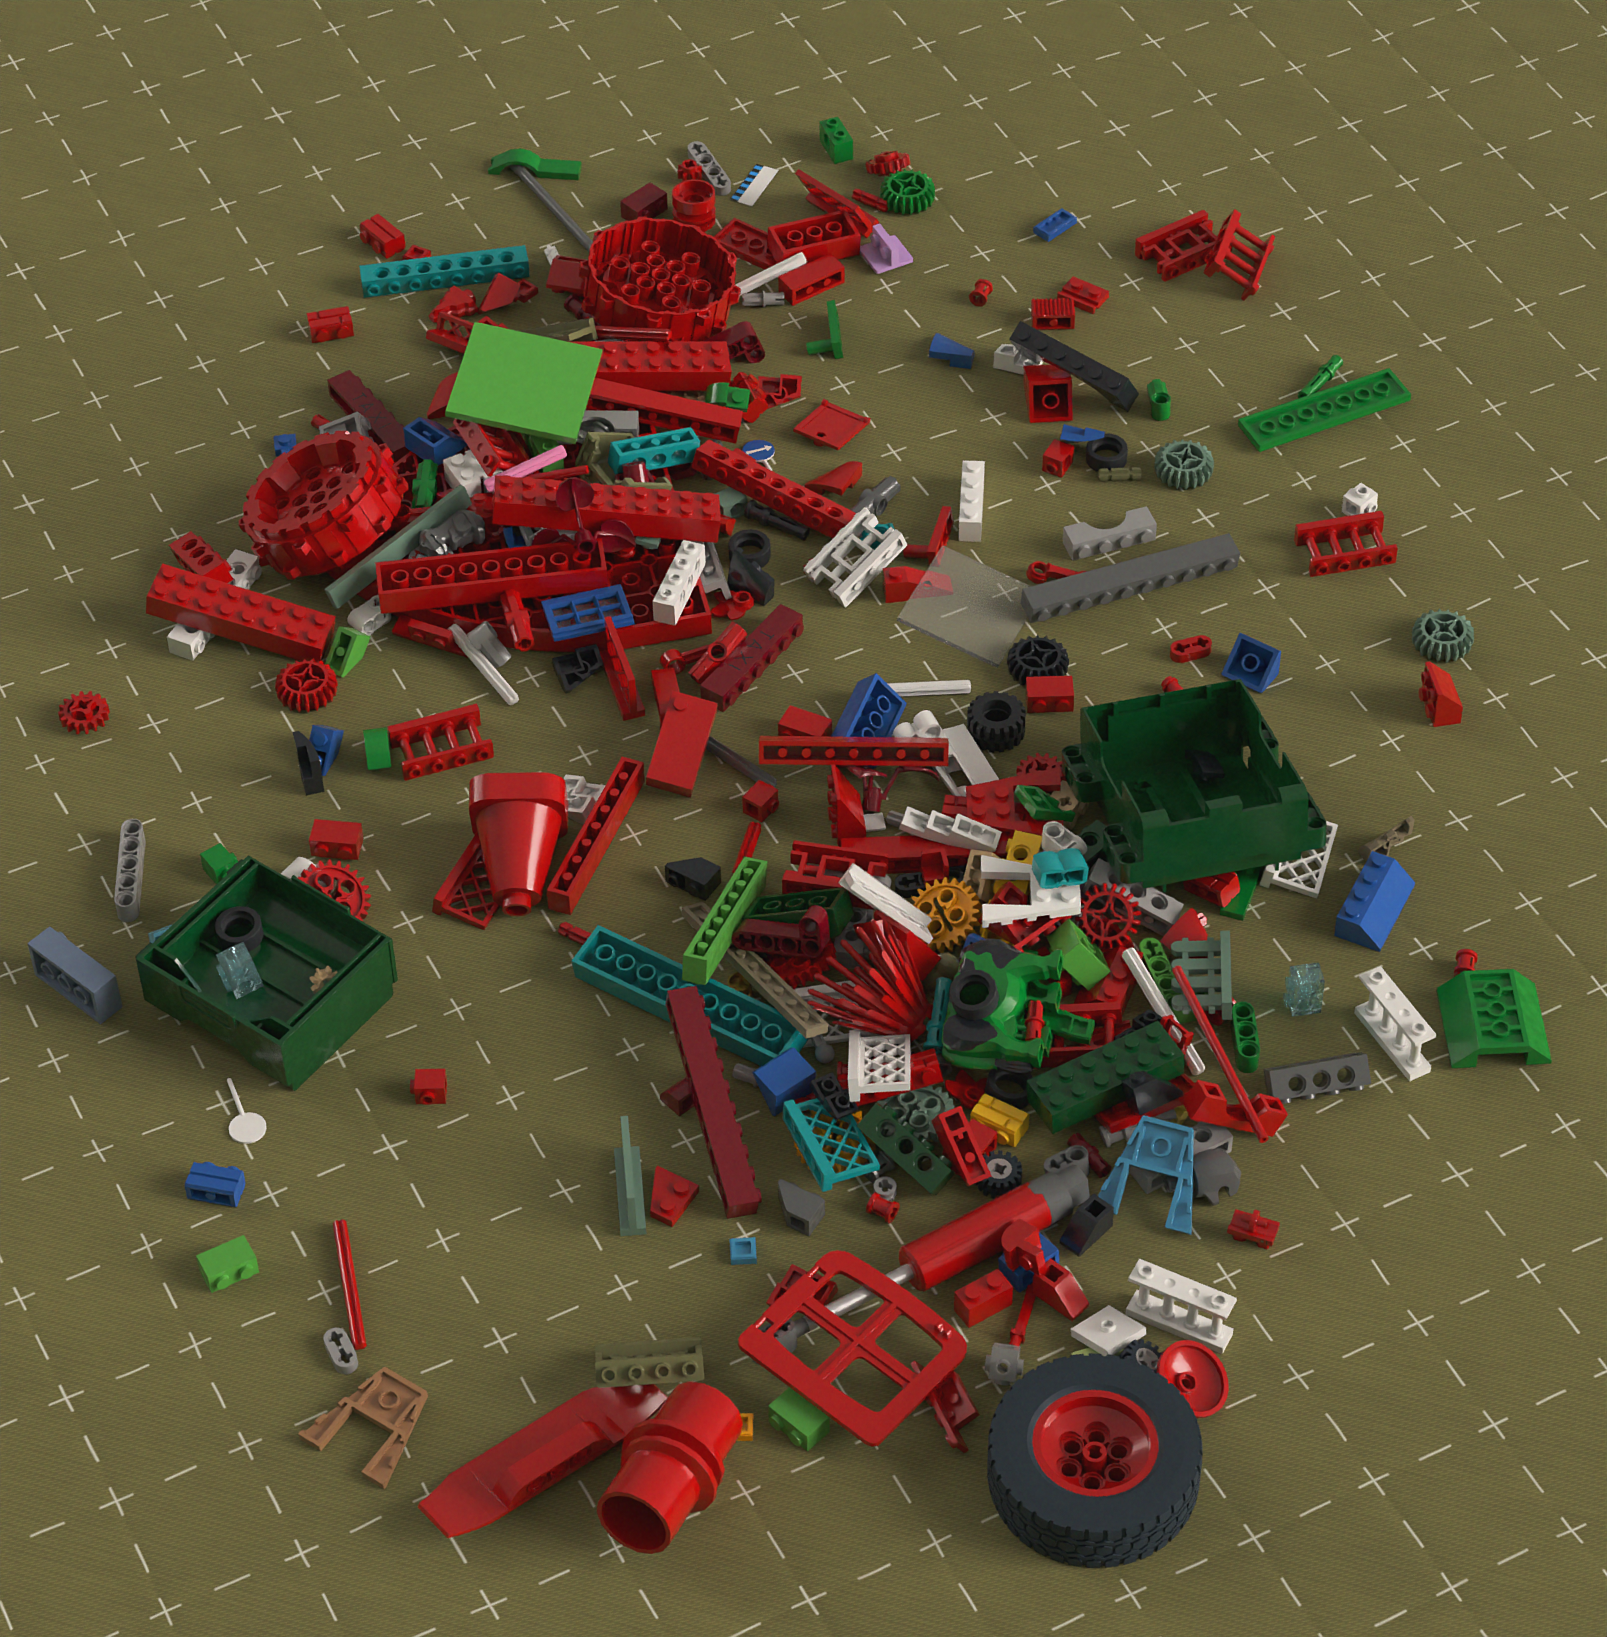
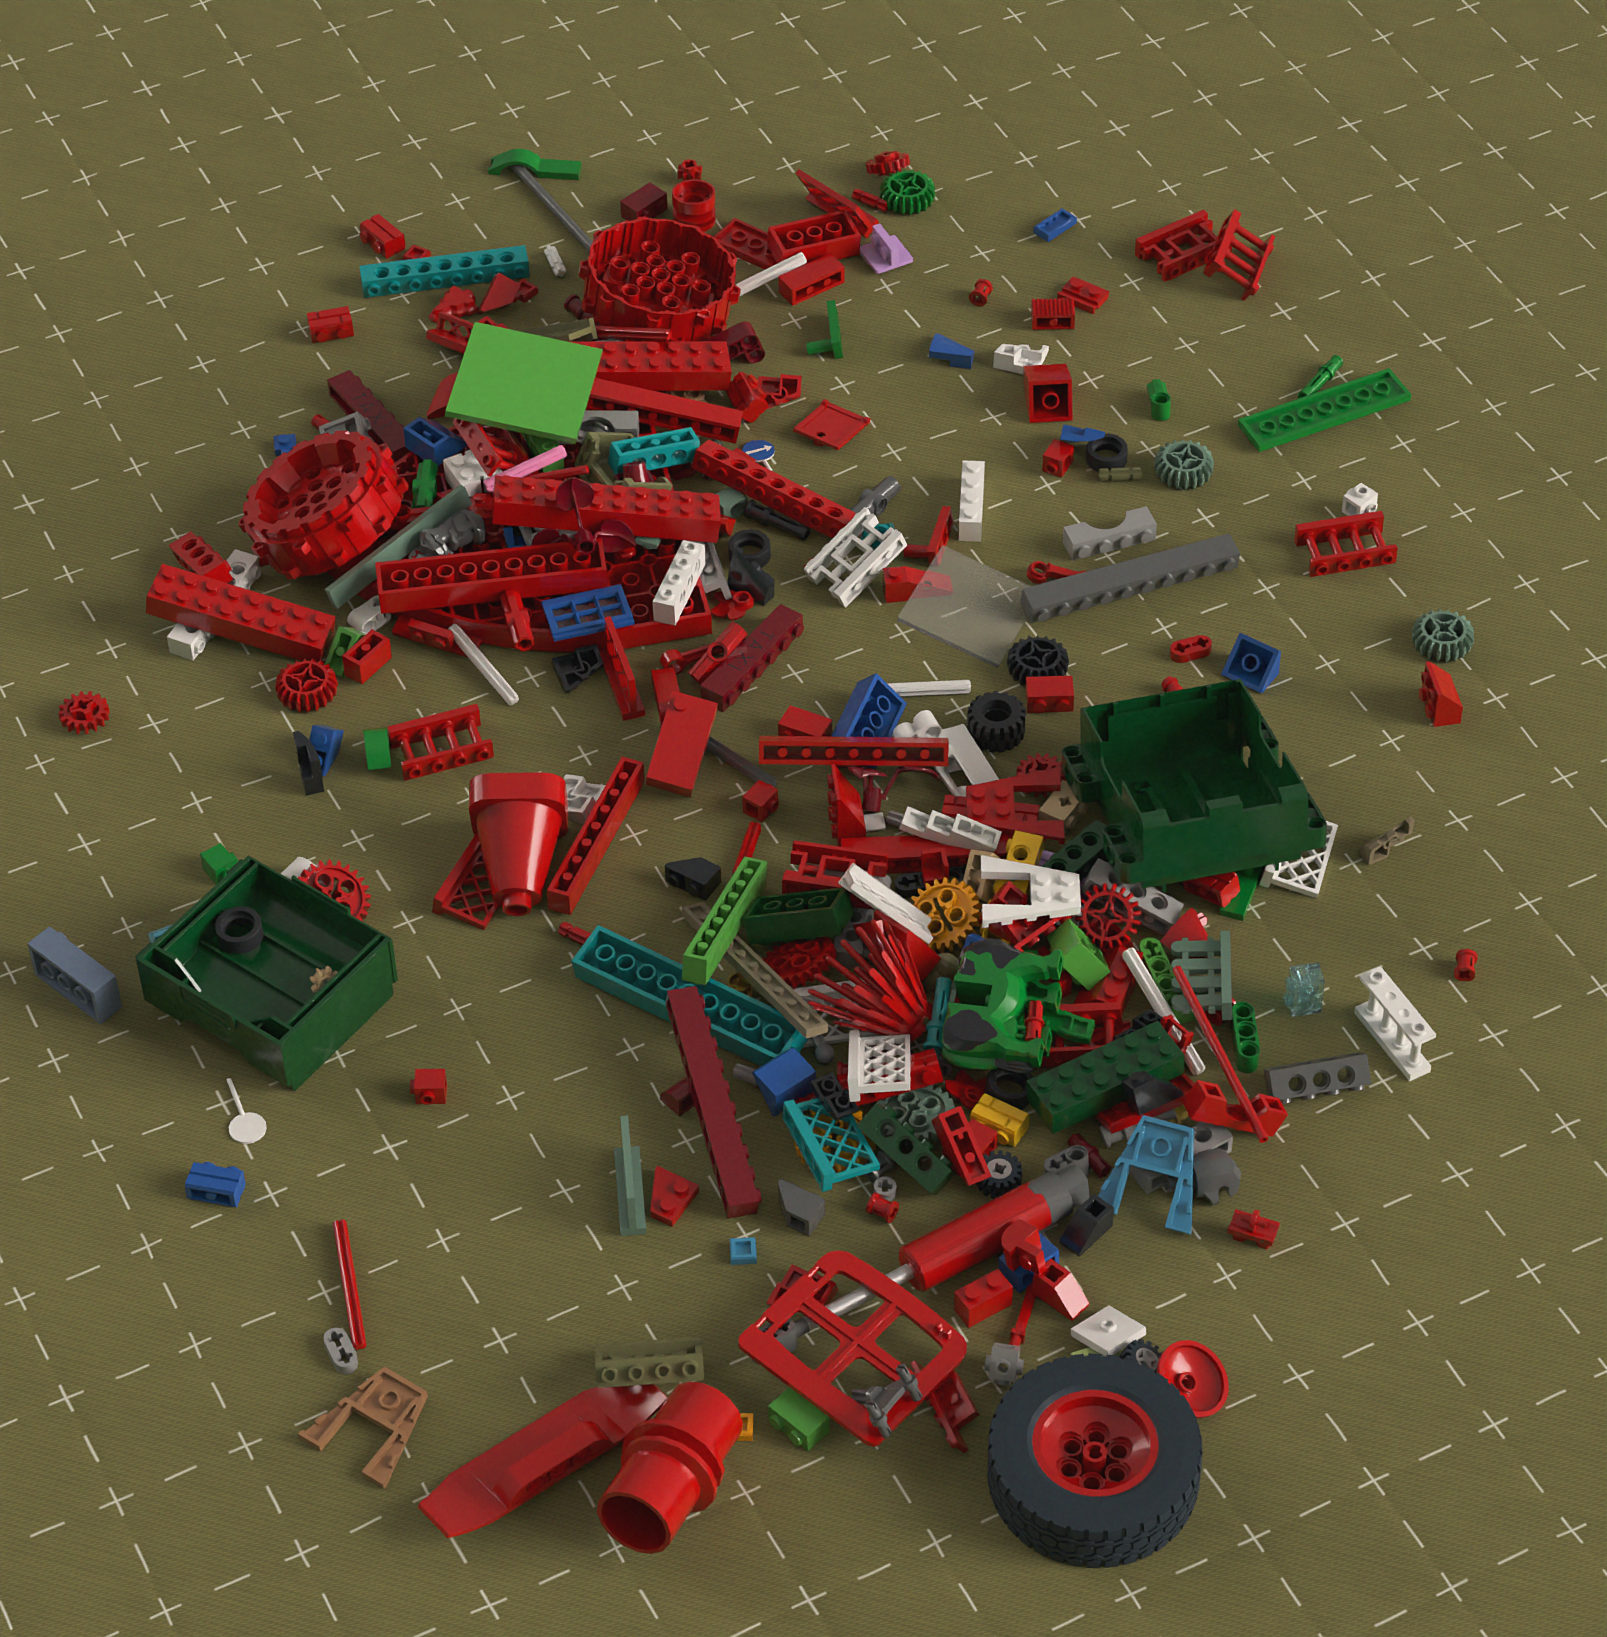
light grey beam [114,818,146,922] -> none
bright green brick [196,1235,259,1293] -> none
clear light blue brick [216,942,264,999] -> none
red brick [309,819,364,860] -> none
light grey piece [467,621,511,669] -> none
red slope [546,255,587,296] -> none
light grey beam [687,141,731,196] -> none
green brick [705,382,750,413] -> none
white sticker [730,164,779,206] -> none
dark red beam [732,905,830,958] -> none
light grey axle [742,291,784,308] -> none
red slope [804,461,862,496] -> none
green brick [819,117,853,164] -> none
black tyre [949,969,999,1020] -> none
black arch [1009,321,1139,412] -> none
green wing [1014,785,1075,822] -> none
teal brick [1032,848,1089,889] -> none
white piece [1041,821,1087,855] -> none
white fence [1126,1259,1237,1354] -> none
black slope [1184,749,1225,781] -> none
blue slope [1334,851,1415,952] -> none
green slope [1436,969,1552,1068] -> none
none -> red brick [342,629,392,684]
none -> dark grey axle [851,1363,923,1438]

